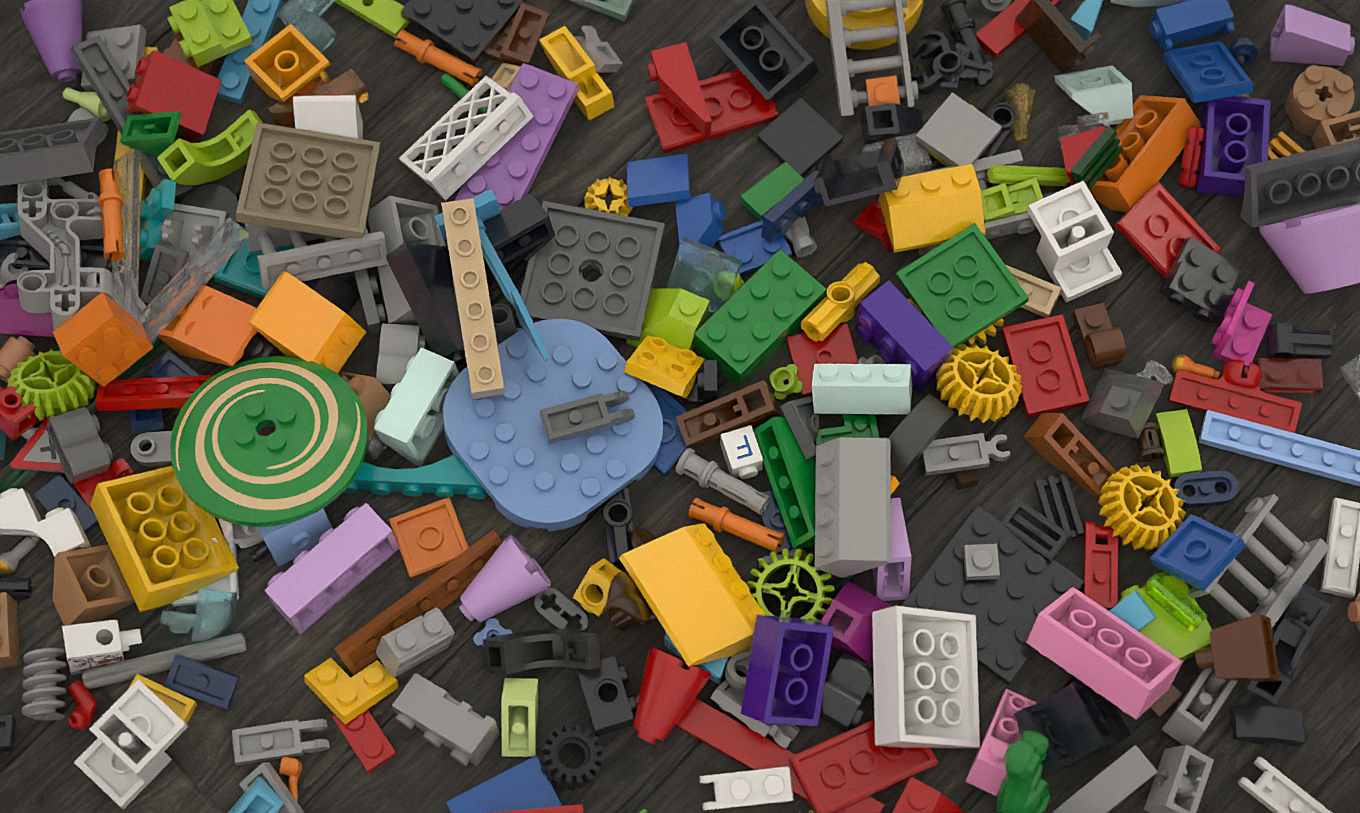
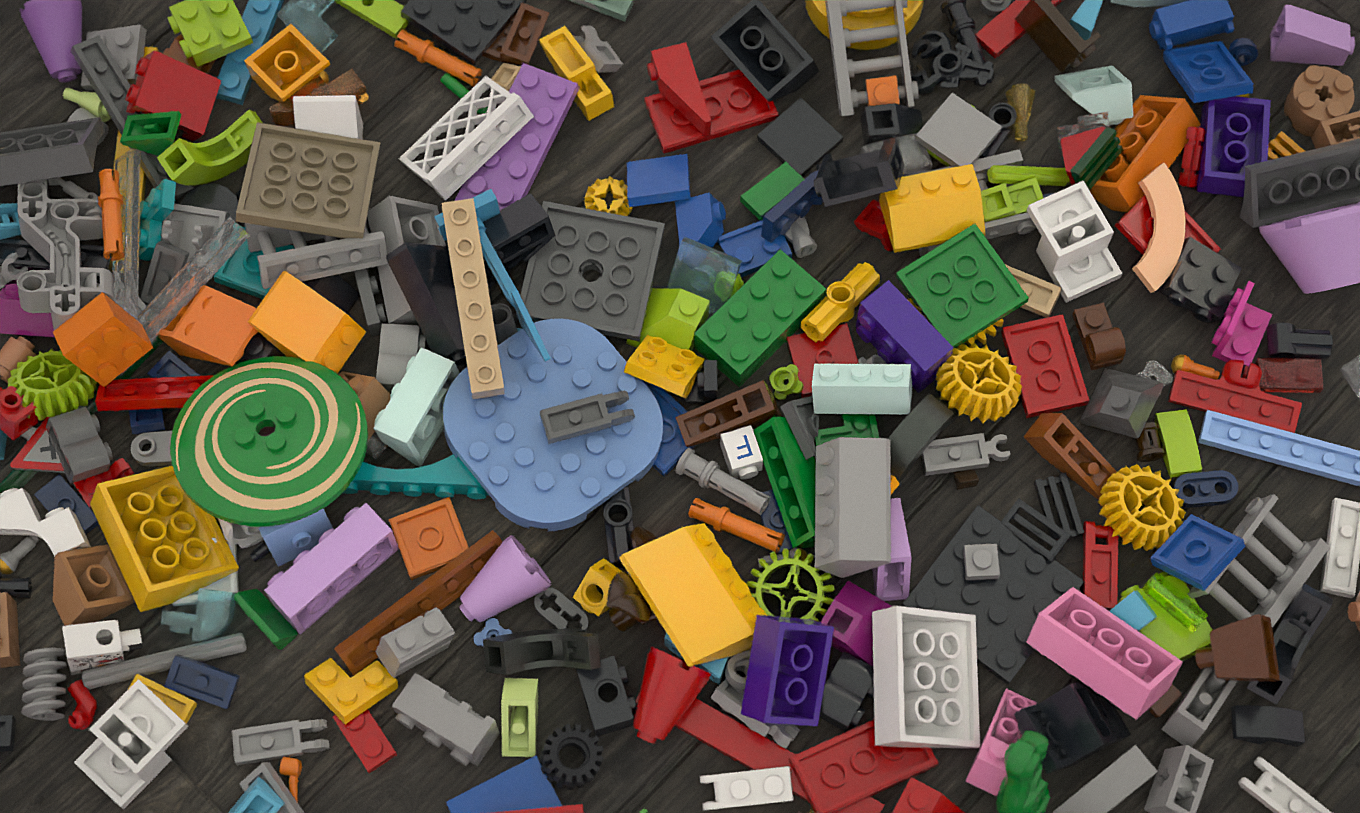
none -> green slope [233,589,298,650]
none -> light nougat tile [1132,163,1185,293]

